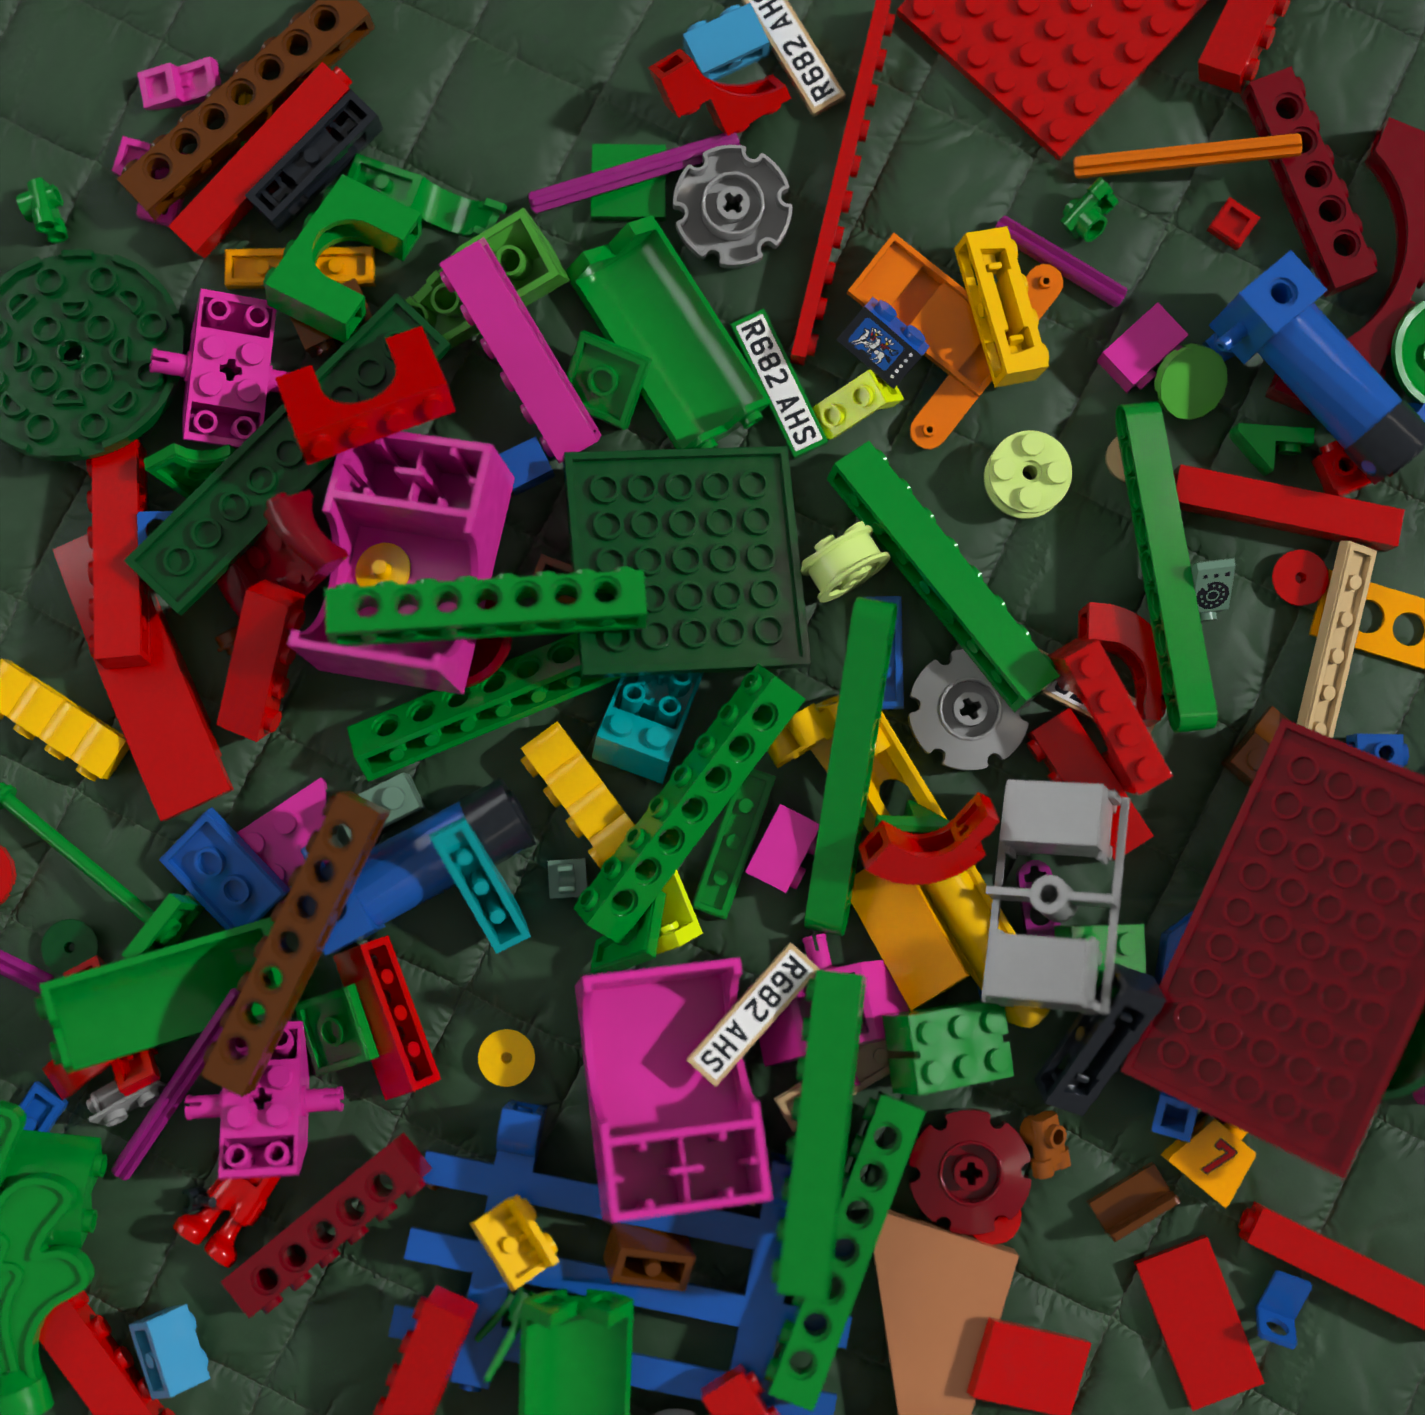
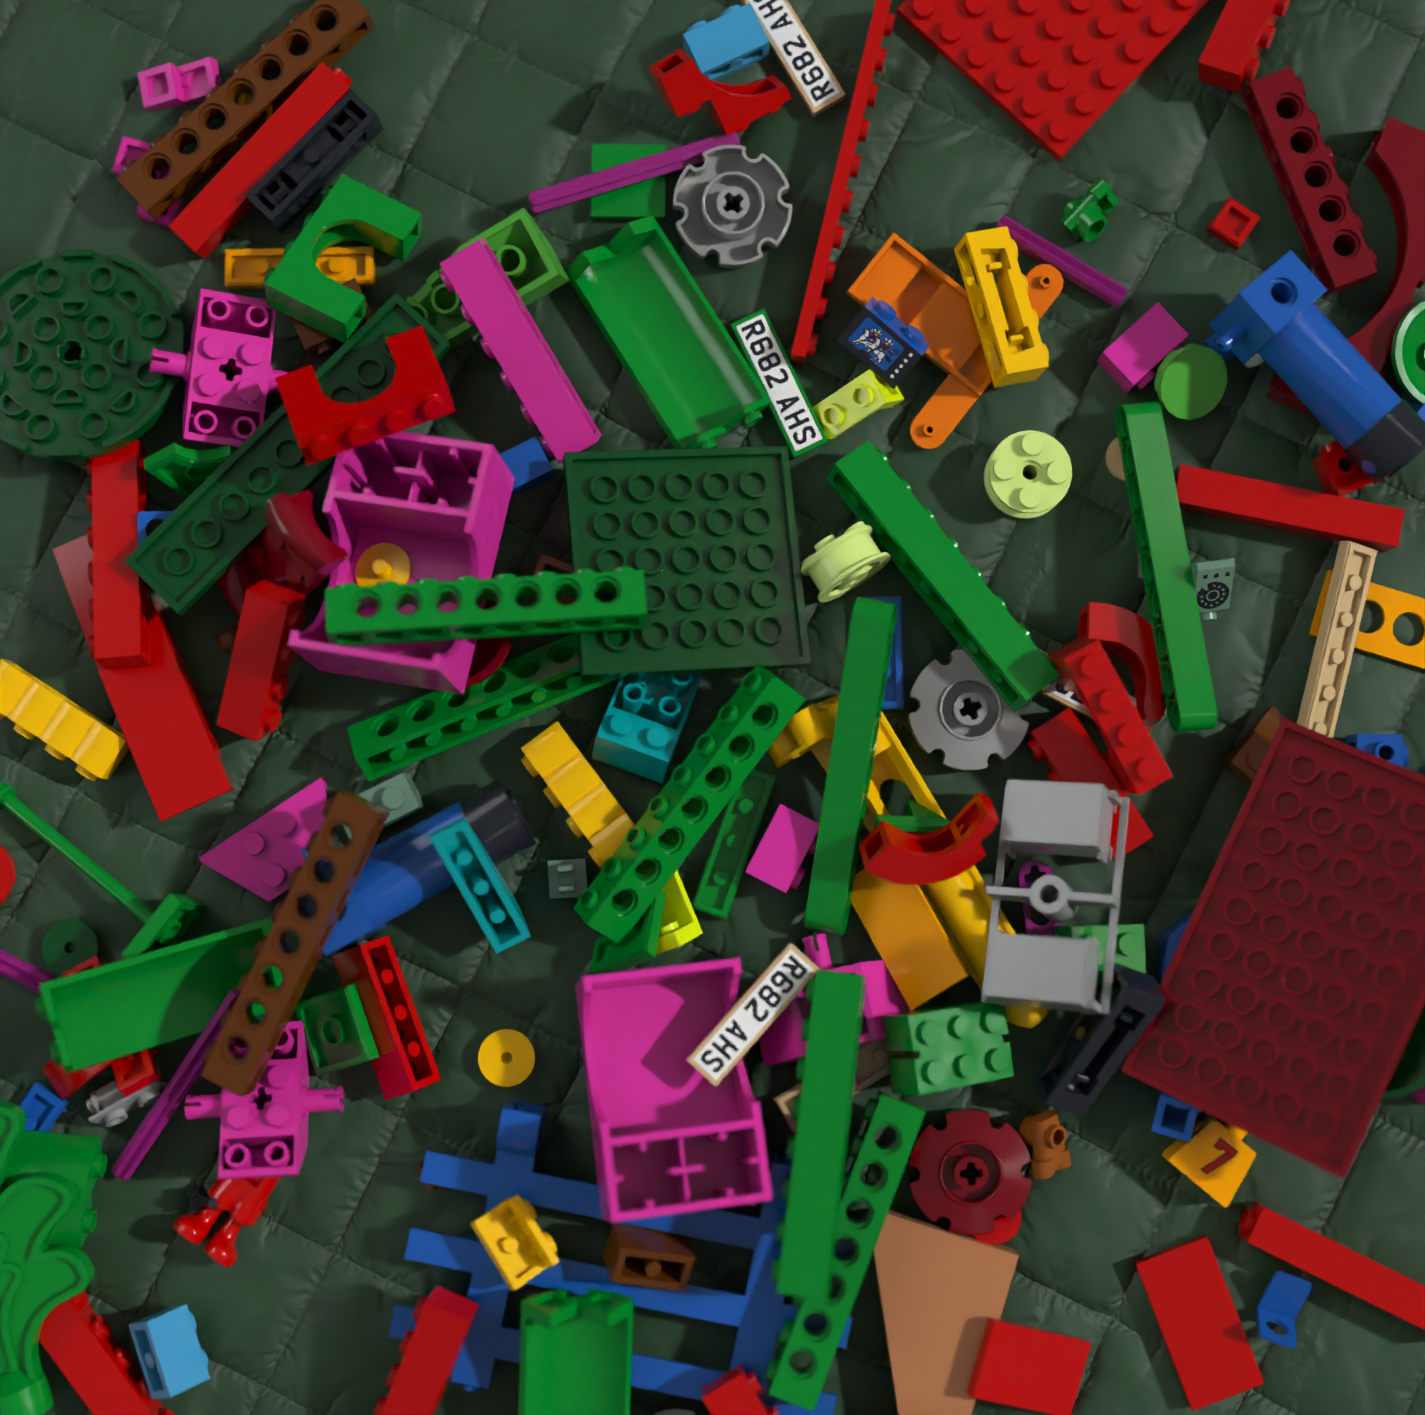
green plate [16,177,68,243] -> none
blue tile [159,807,291,930] -> none
dark red brick [221,1132,433,1318] -> none
green piece [347,153,507,238] -> none
green plant [474,1287,536,1382] -> none
green tile [566,330,652,430] -> none
orange axle [1074,133,1302,179] -> none
reddish brown panel [1087,1162,1180,1242] -> none
green slope [1229,423,1315,477] -> none
red piece [1272,550,1329,606] -> none

